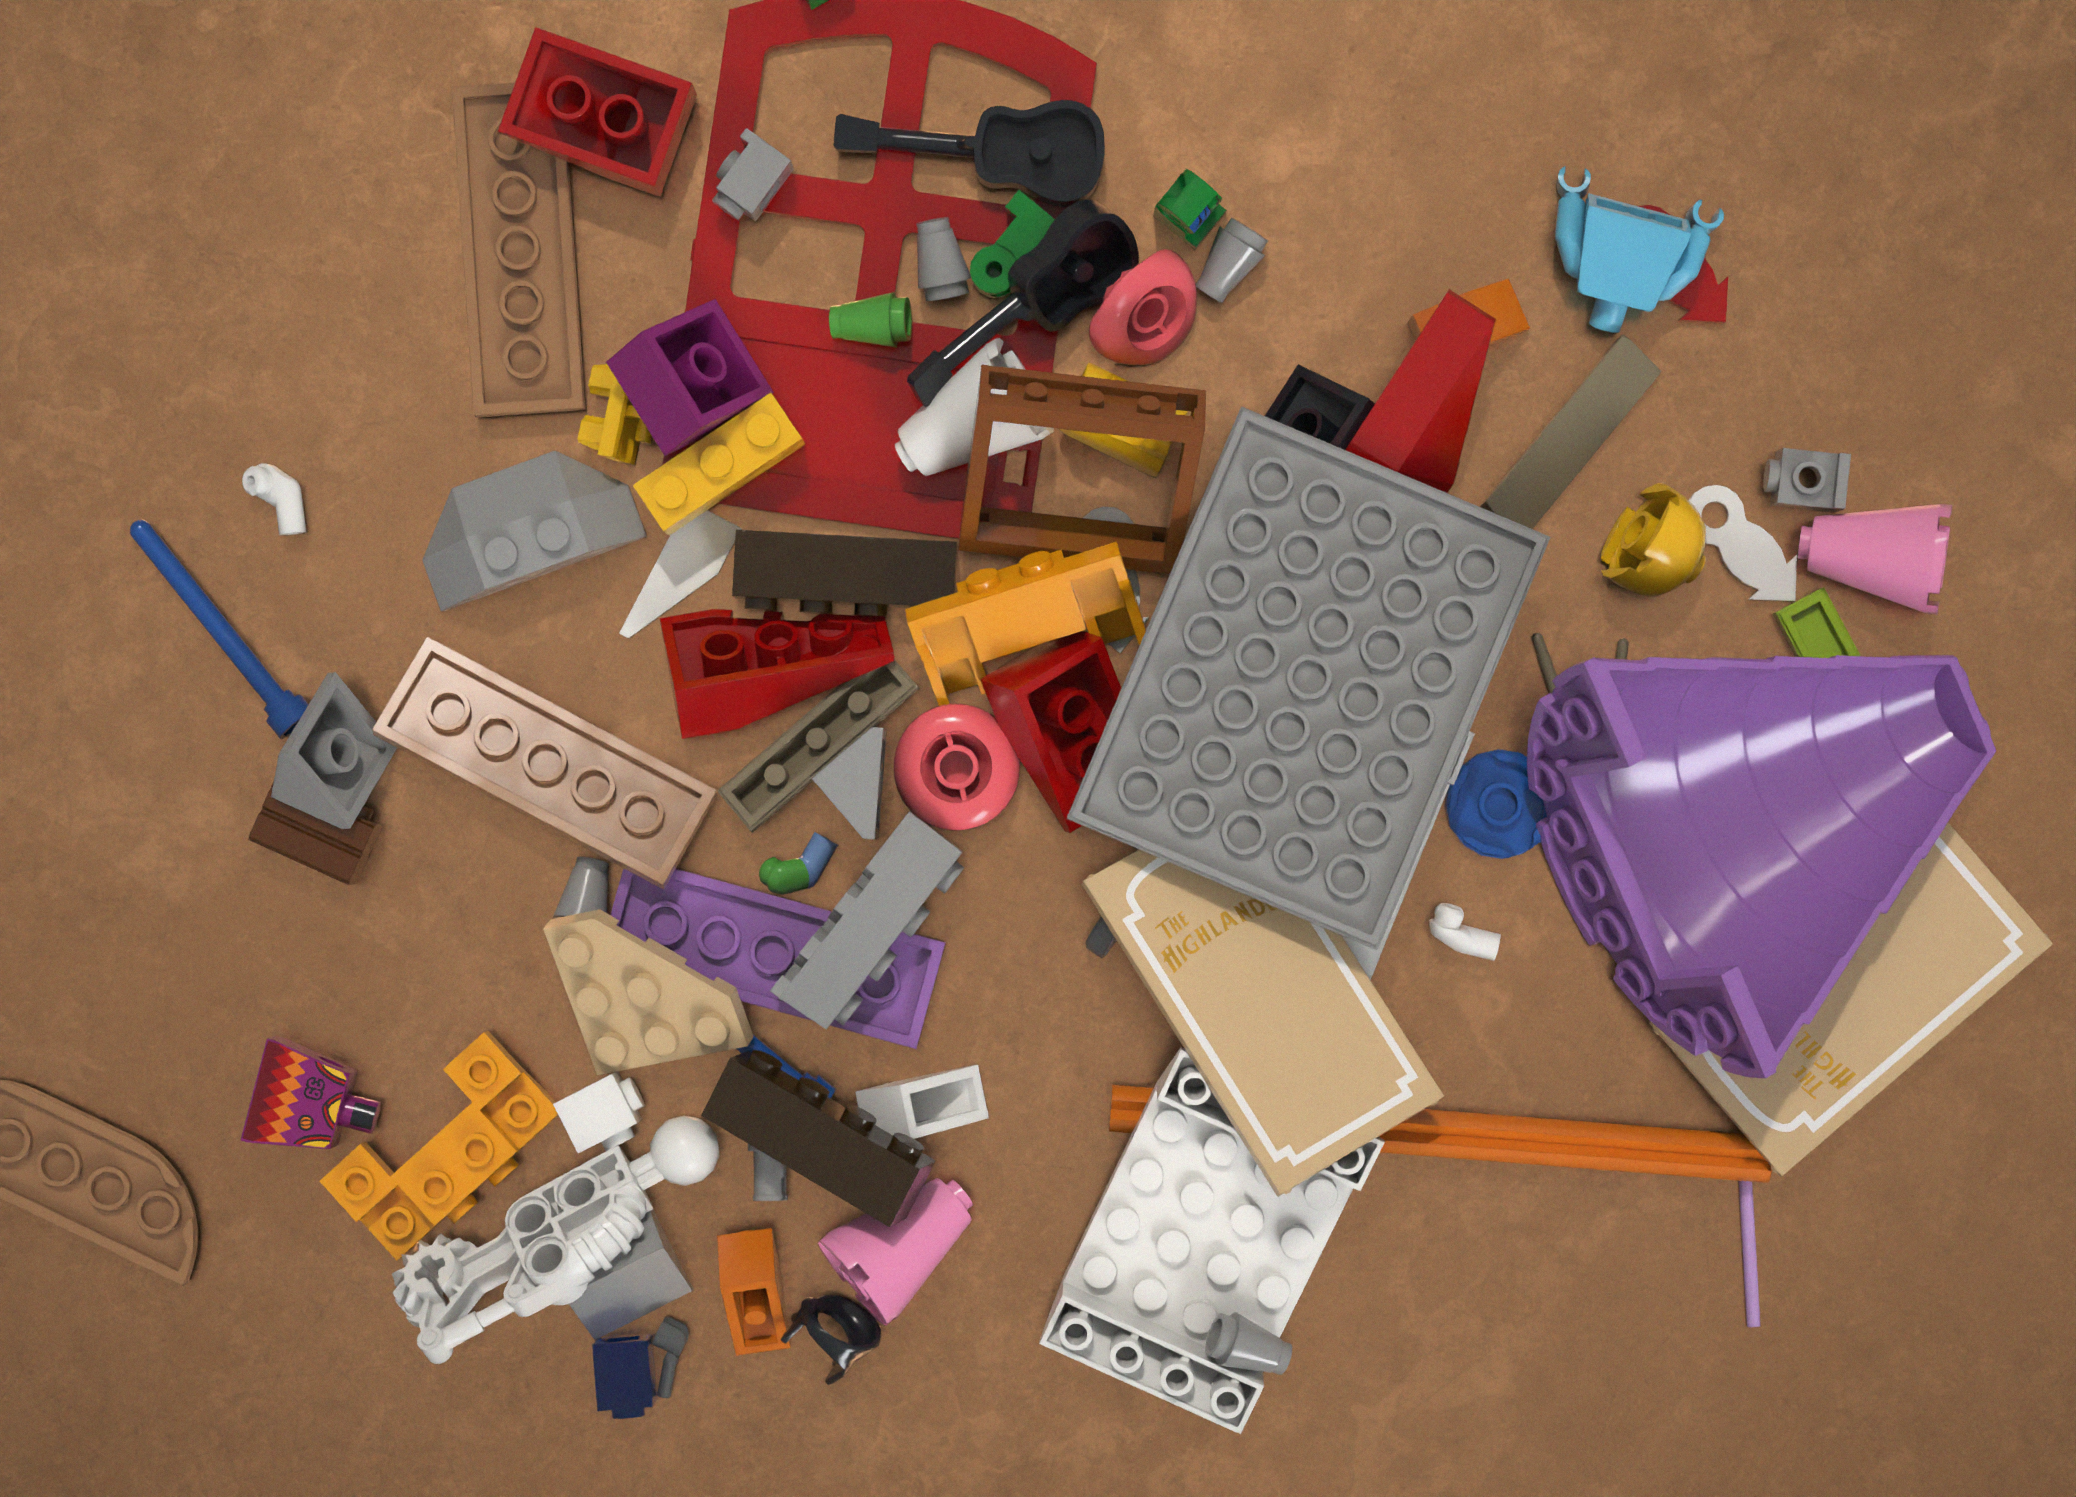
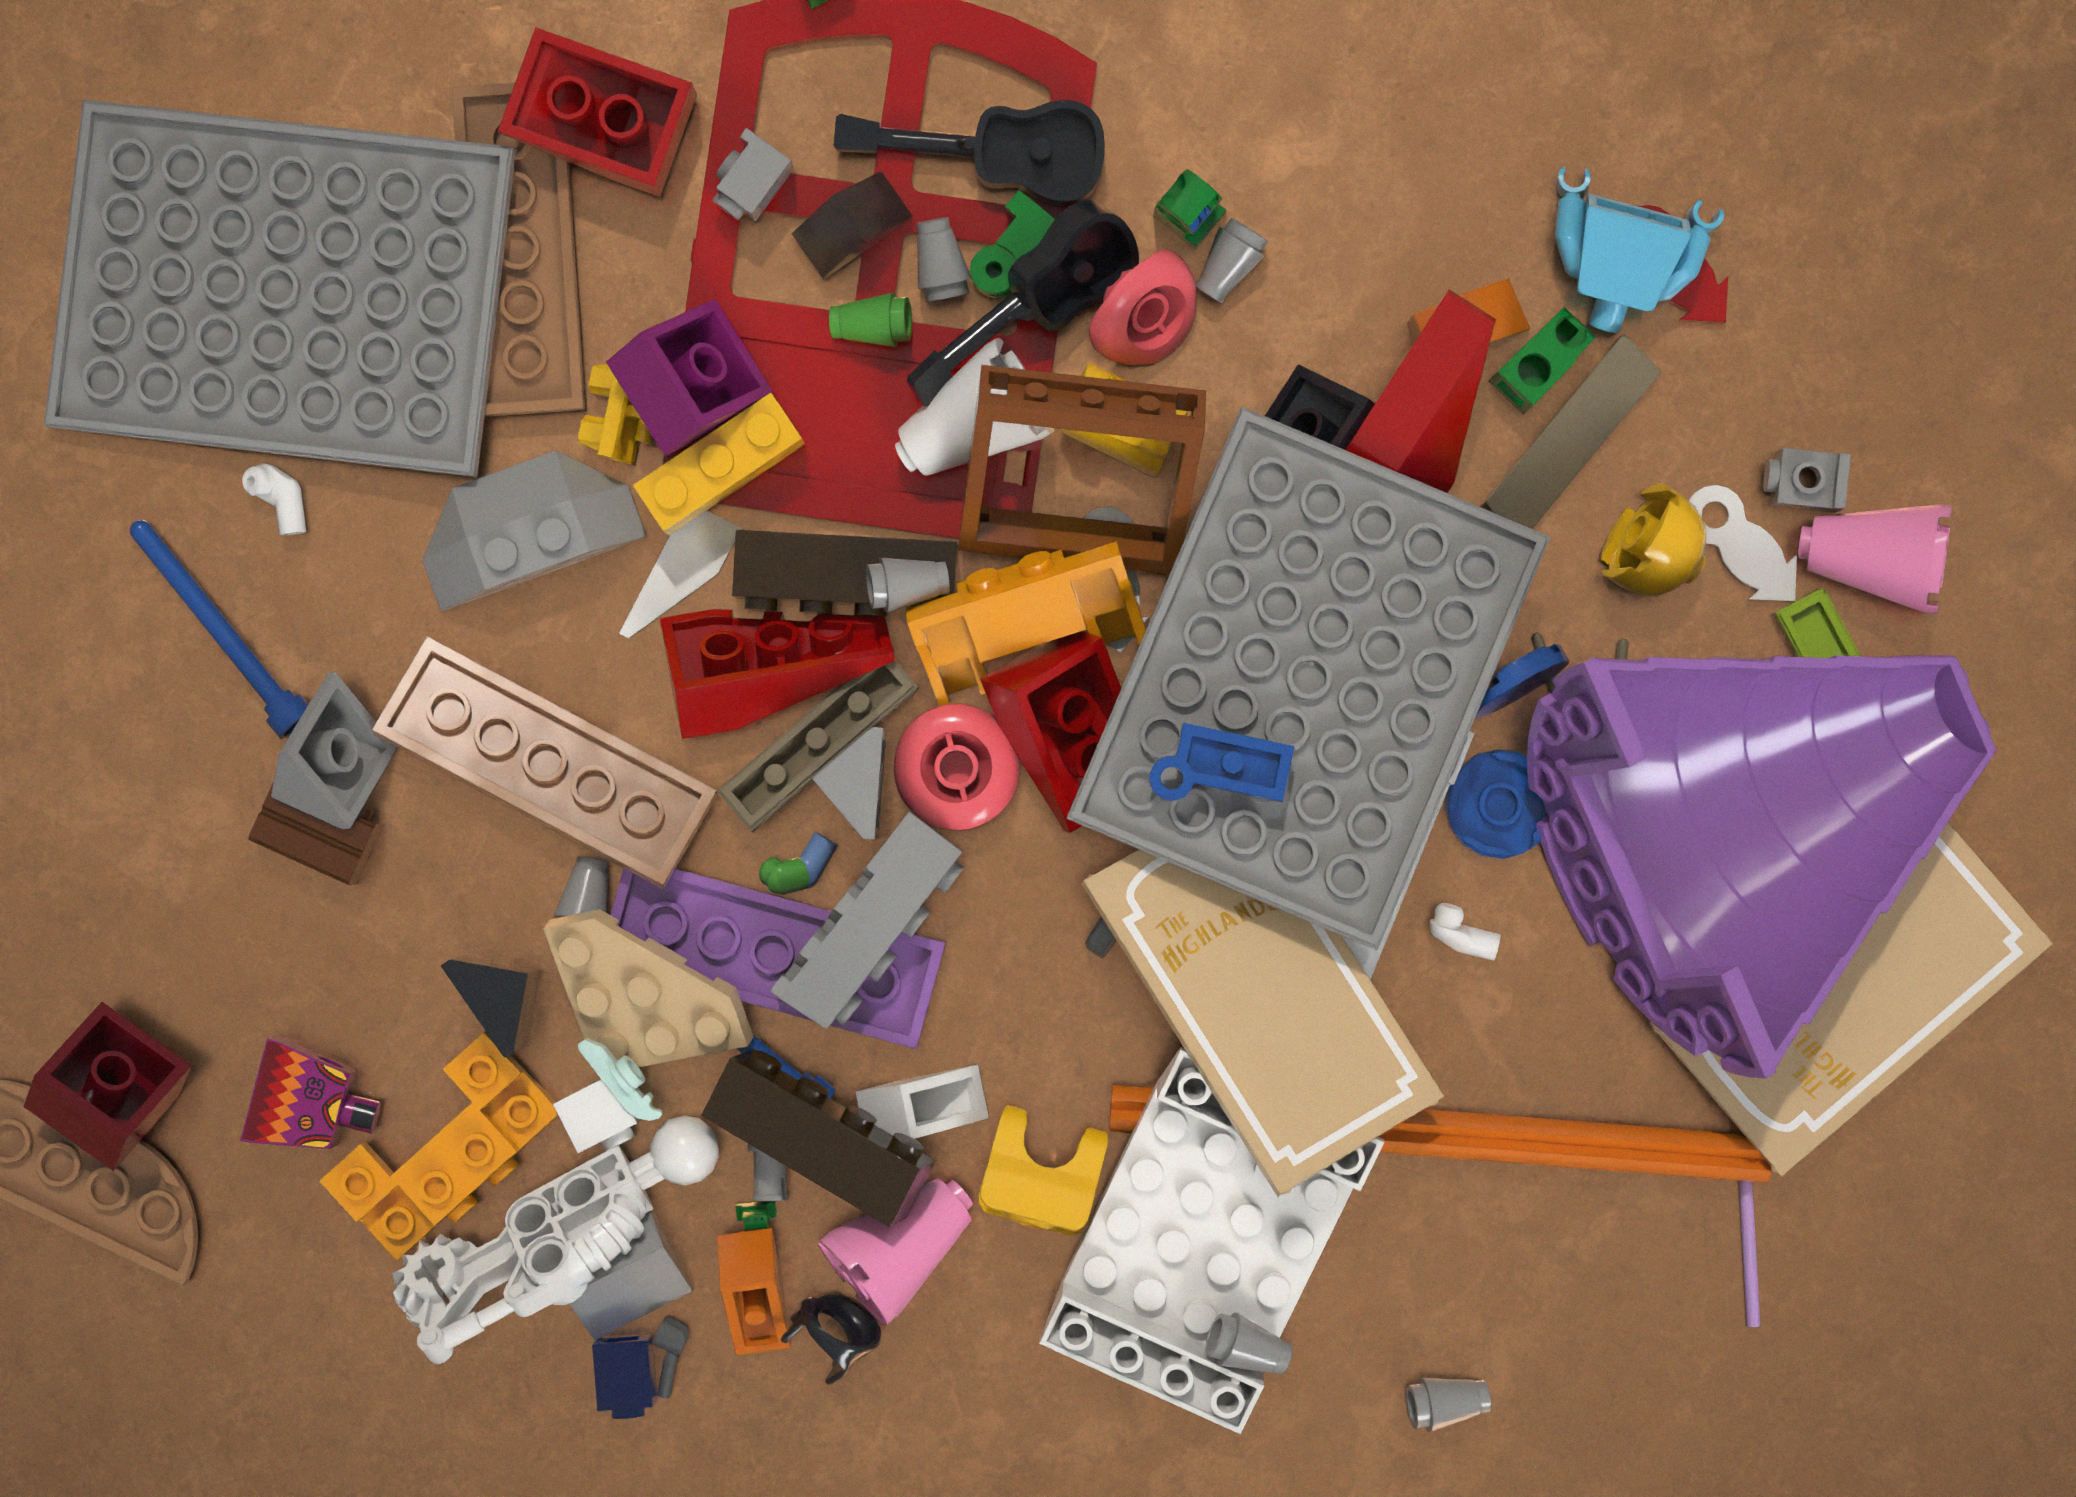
none -> dark red brick [23,1002,192,1171]
none -> light grey tile [44,100,516,477]
none -> black slope [441,956,541,1058]
none -> light aqua piece [578,1038,662,1121]
none -> green piece [735,1201,777,1230]
none -> clear smoke slope [791,171,913,280]
none -> light grey cone [866,558,950,613]
none -> yellow piece [978,1105,1108,1236]
none -> blue hinge [1149,723,1294,802]
none -> light grey cone [1406,1378,1491,1433]
none -> blue tile [1475,644,1569,718]
none -> green leg [1488,307,1596,415]

